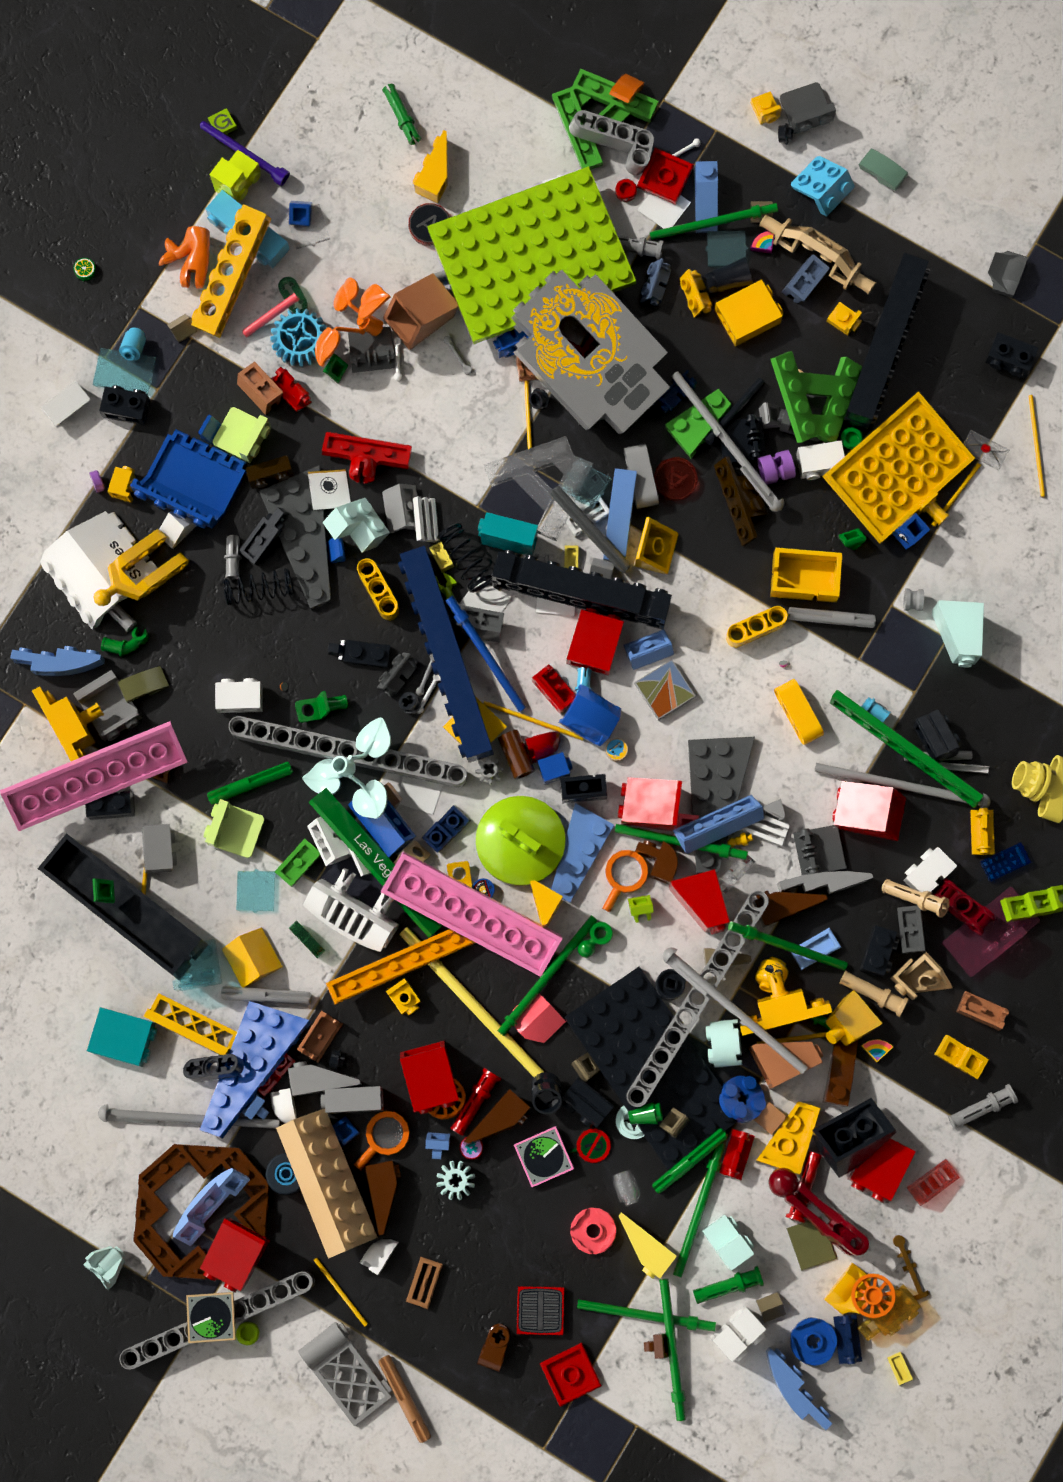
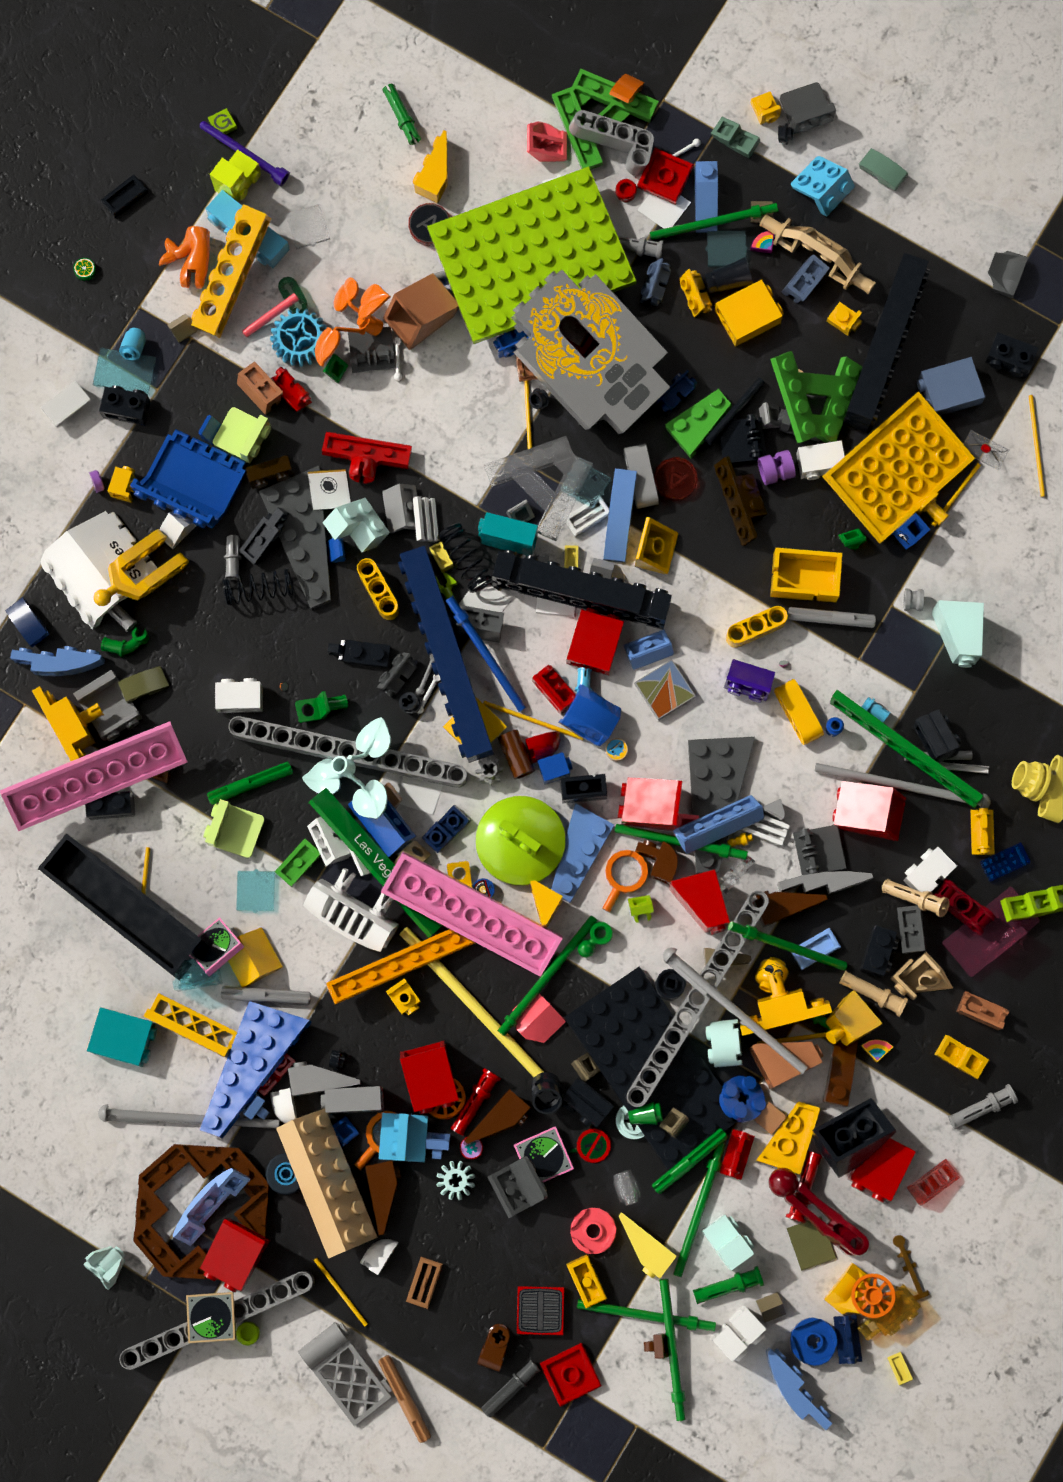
green slope [93,878,115,903] -> none
light grey brick [142,824,177,873] -> none
black beam [183,1054,244,1082] -> none
blue slope [289,201,313,226] -> none
clear green beam [289,920,325,959] -> none
nougat hinge [297,1010,342,1063] -> none
light grey hinge [443,336,472,375] -> none
dark grey axle [550,486,631,573] -> none
light grey bar [671,371,785,512] -> none
green tile [840,428,863,451] -> none
none -> dark blue slope [5,597,49,647]
none -> black tile [101,174,148,218]
none -> tile [196,917,244,977]
none -> medium azure bracket [379,1113,428,1162]
none -> dark grey axle [481,1360,541,1418]
none -> dark grey bracket [488,1156,548,1218]
none -> light grey slope [506,500,535,522]
none -> coral slope [527,121,567,162]
none -> yellow slope [566,1255,607,1308]
none -> sand green slope [711,116,760,158]
none -> dark purple slope [724,659,776,703]
none -> blue pin [826,717,844,737]
none -> sand blue brick [917,357,985,416]

